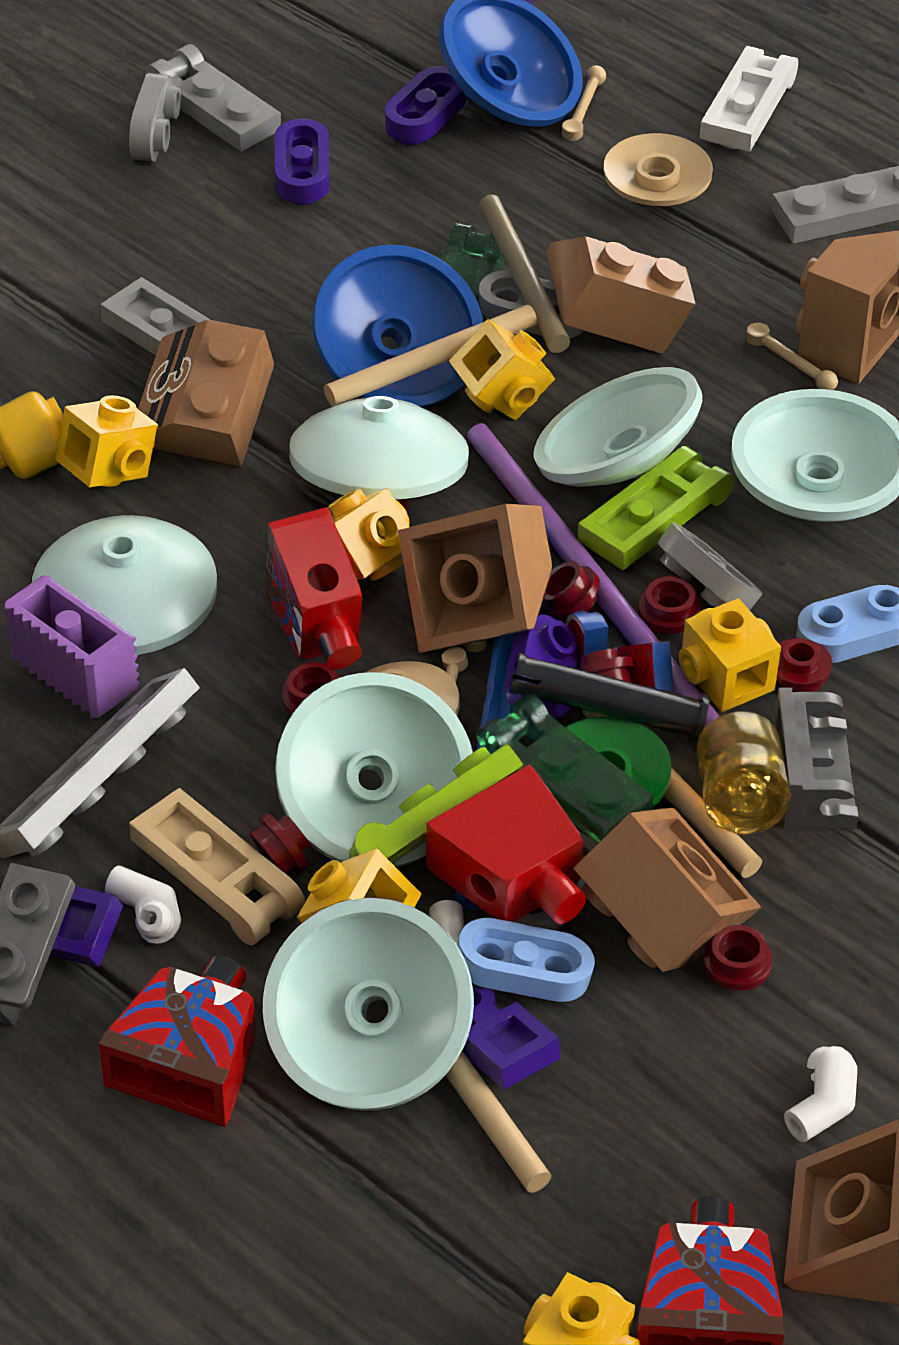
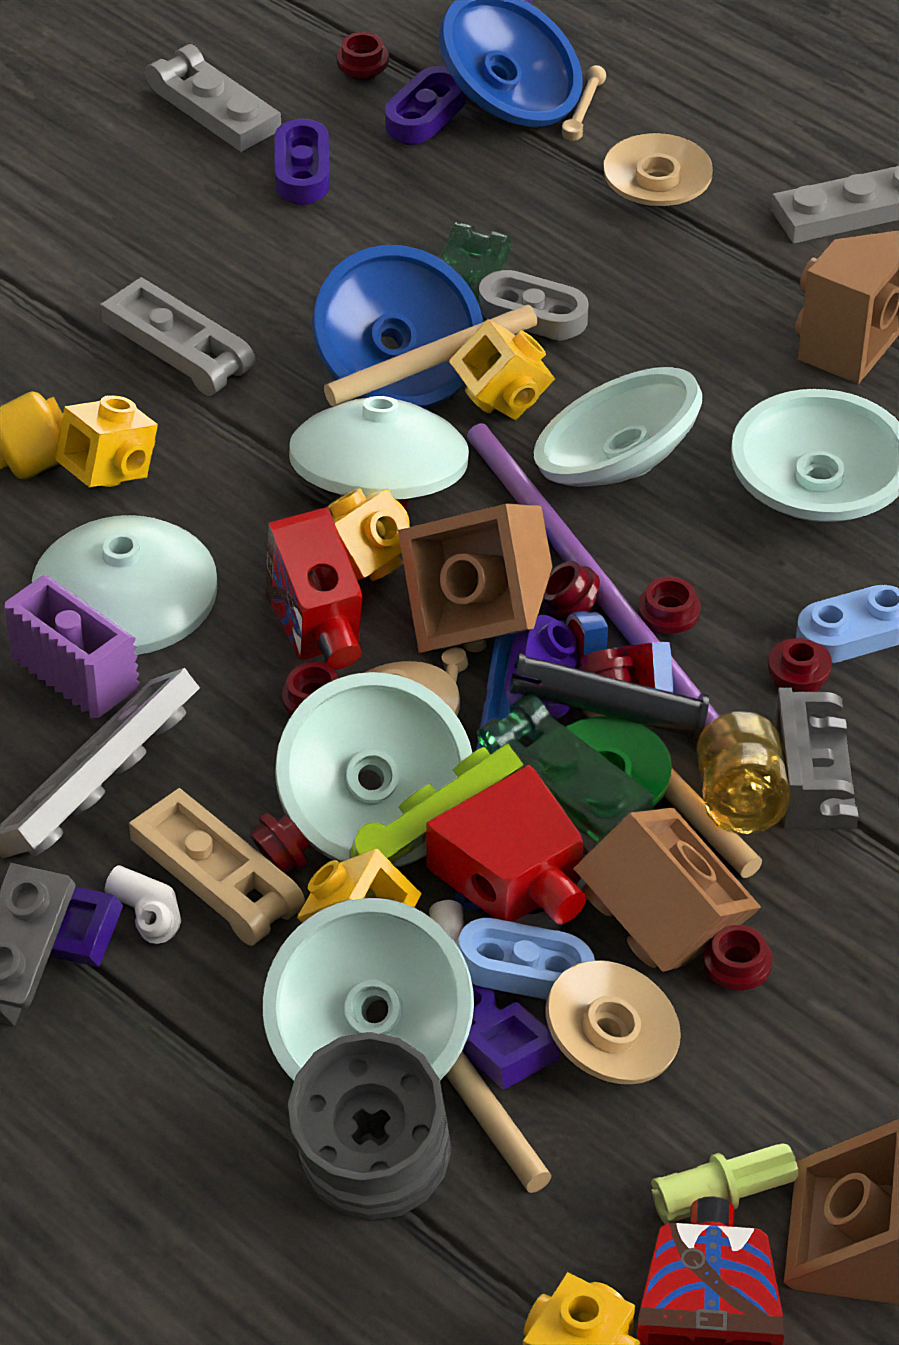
red torso [98,956,256,1127] -> none
light grey plate [129,73,181,162] -> none
medium nougat slope [138,319,274,467] -> none
dark tan bar [479,195,570,353] -> none
medium nougat slope [547,236,696,354] -> none
lime plate [578,446,735,570] -> none
light grey plate [657,522,762,610] -> none
yellow brick [679,598,781,713] -> none
white plate [700,46,798,152] -> none
tan hinge [746,323,838,390] -> none
white arm [784,1046,857,1142] -> none
none -> dark grey wheel [288,1032,452,1221]
none -> dark red plate [336,32,389,79]
none -> tan dish [546,961,681,1084]
none -> yellowish green axle [651,1143,798,1224]

